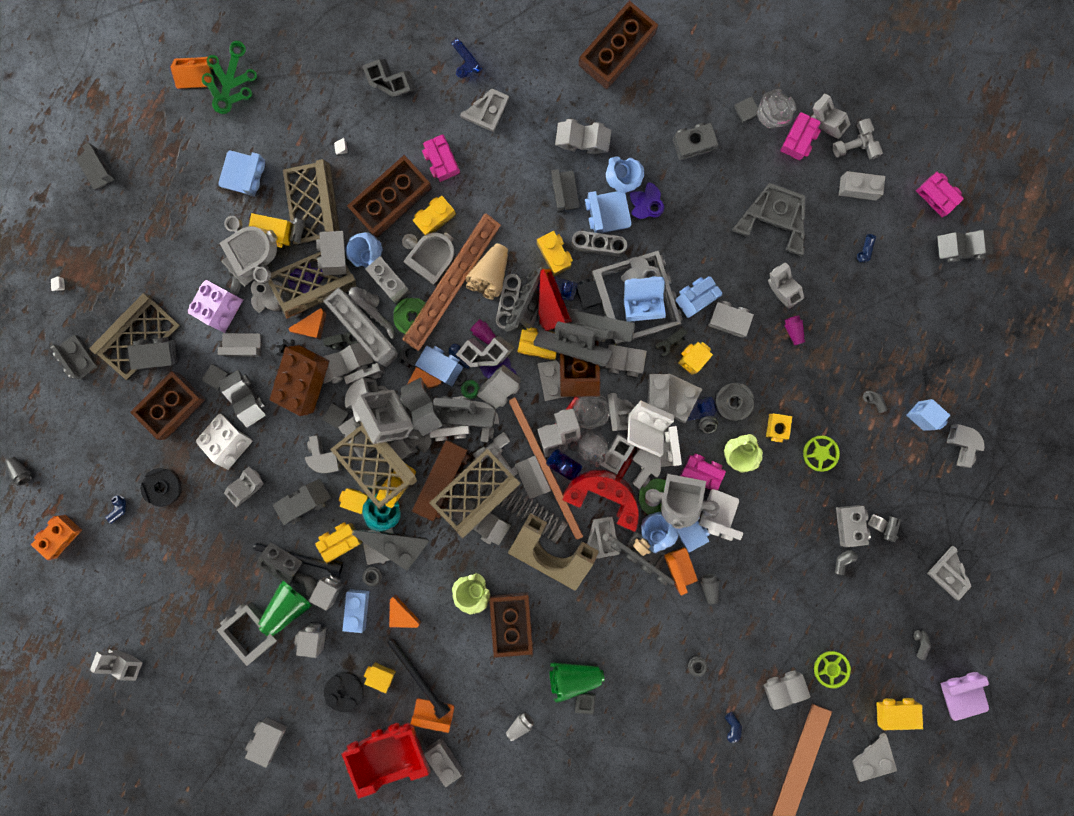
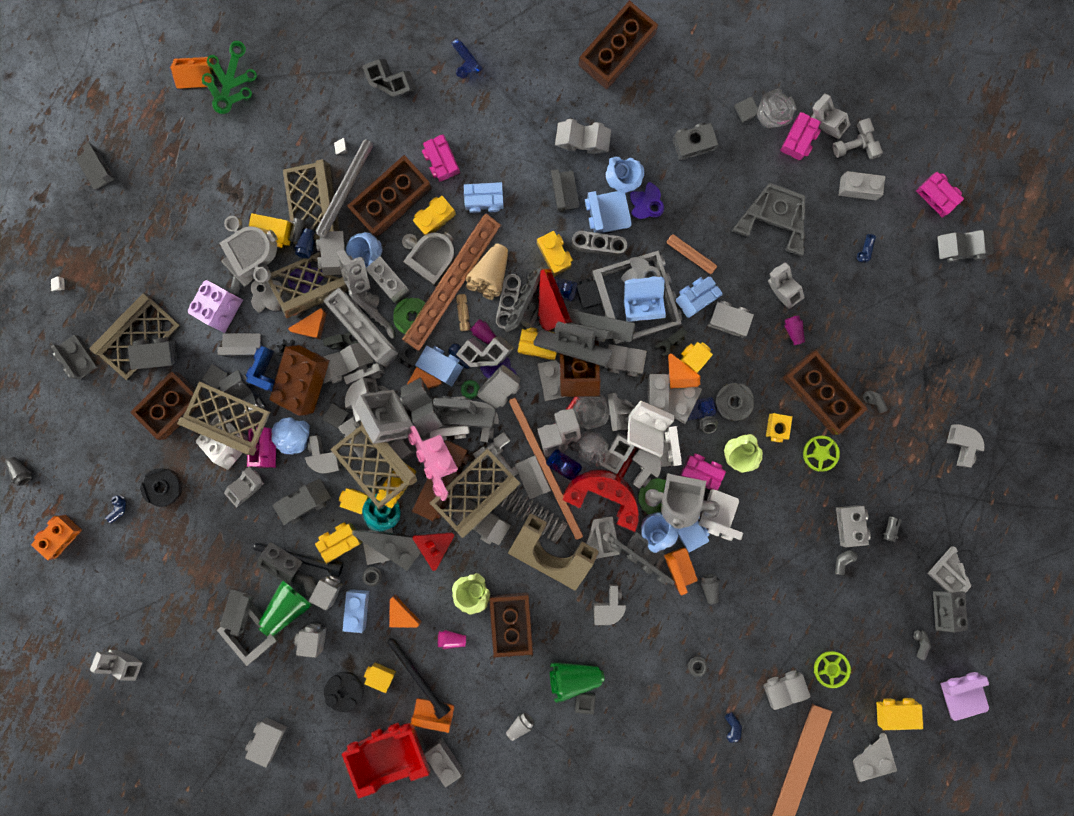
light blue bracket [219,151,265,196] -> none
light grey wing [460,89,509,132] -> none
tan plate [633,538,651,556] -> none
white piece [868,514,888,533] -> none
light blue brick [906,399,950,431] -> none
none -> dark tan fence [177,381,271,456]
none -> dark grey panel [220,589,254,636]
none -> blue bracket [246,346,275,392]
none -> dark pink brick [247,427,276,468]
none -> light blue hair [272,417,310,455]
none -> dark blue cone [294,228,315,259]
none -> light grey axle [316,140,373,238]
none -> light grey bracket [336,249,370,295]
none -> bright pink bracket [408,426,457,501]
none -> red piece [412,532,454,571]
none -> dark pink cone [437,630,466,649]
none -> tan axle [456,294,470,332]
none -> light blue brick [464,182,504,213]
none -> light grey brick [594,584,626,625]
none -> nougat axle [666,234,717,274]
none -> orange slope [668,353,700,389]
none -> reddish brown brick [782,351,868,435]
none -> dark grey bracket [933,591,968,633]

